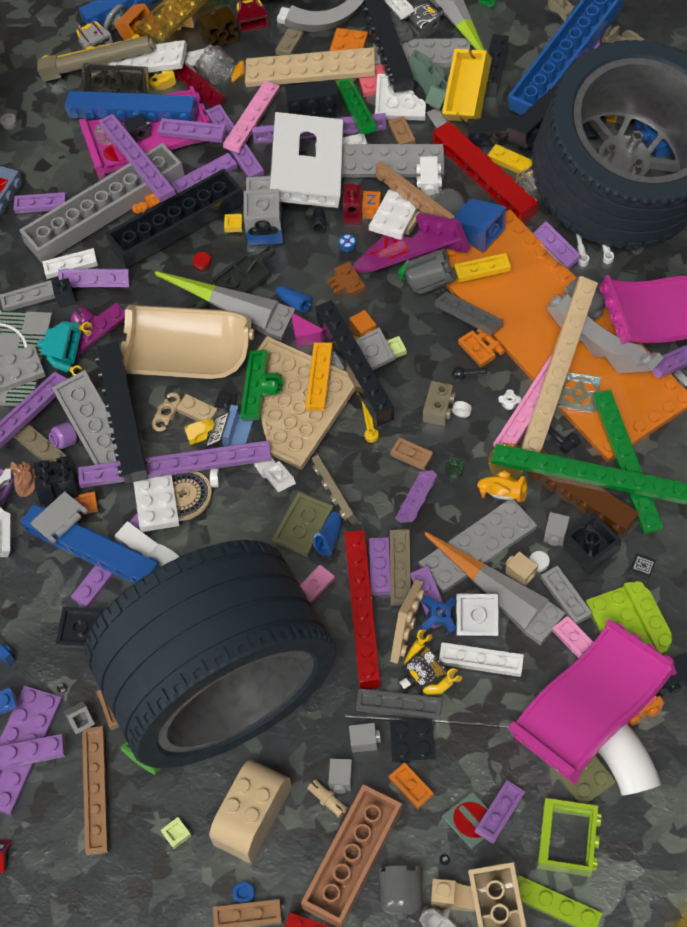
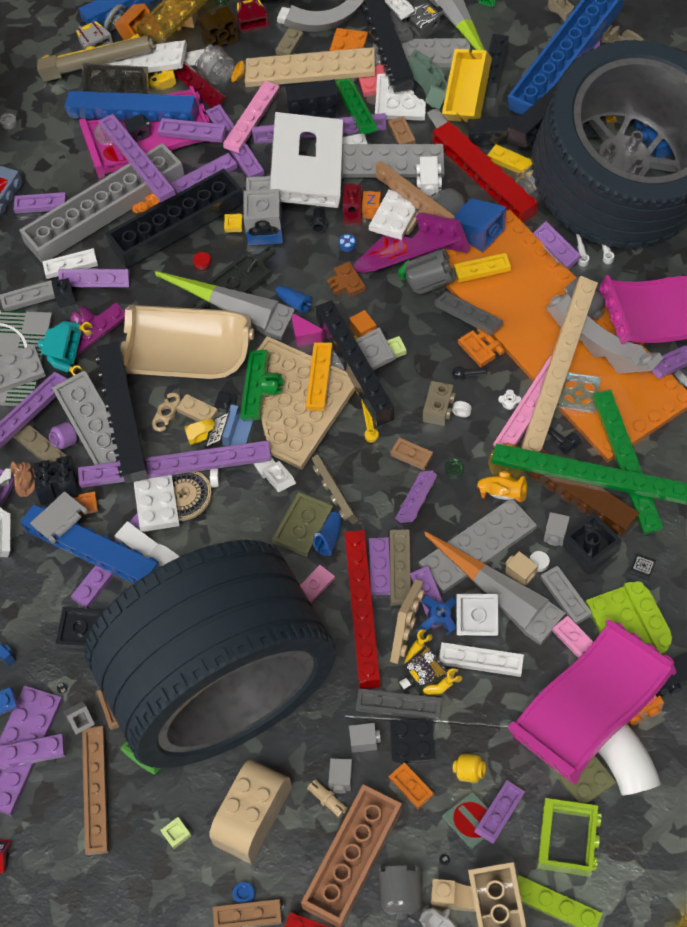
none -> yellow head [453,753,486,783]

